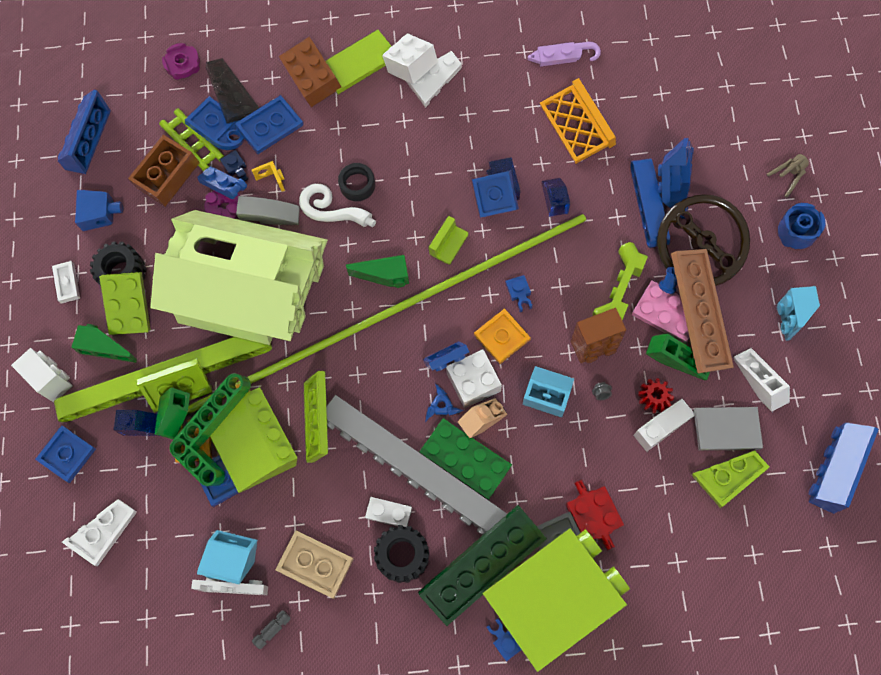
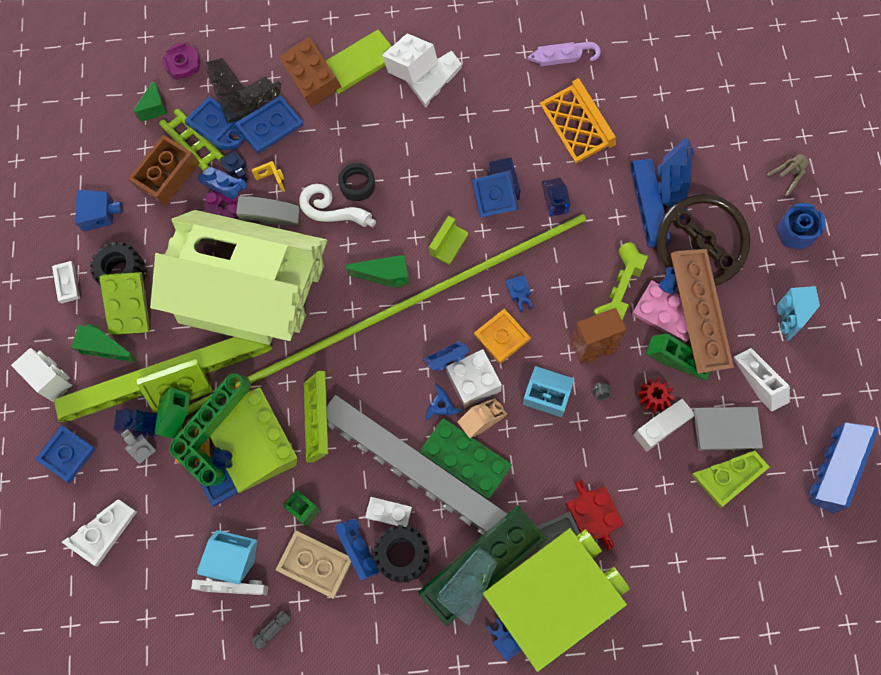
blue slope [58,90,111,174] -> none
none -> light grey plate [121,429,156,464]
none -> green slope [133,81,167,122]
none -> clear blue plate [212,447,233,469]
none -> clear smoke bracket [237,77,281,111]
none -> green slope [283,490,321,527]
none -> blue plate [336,519,380,581]
none -> clear light blue wing [436,546,497,627]

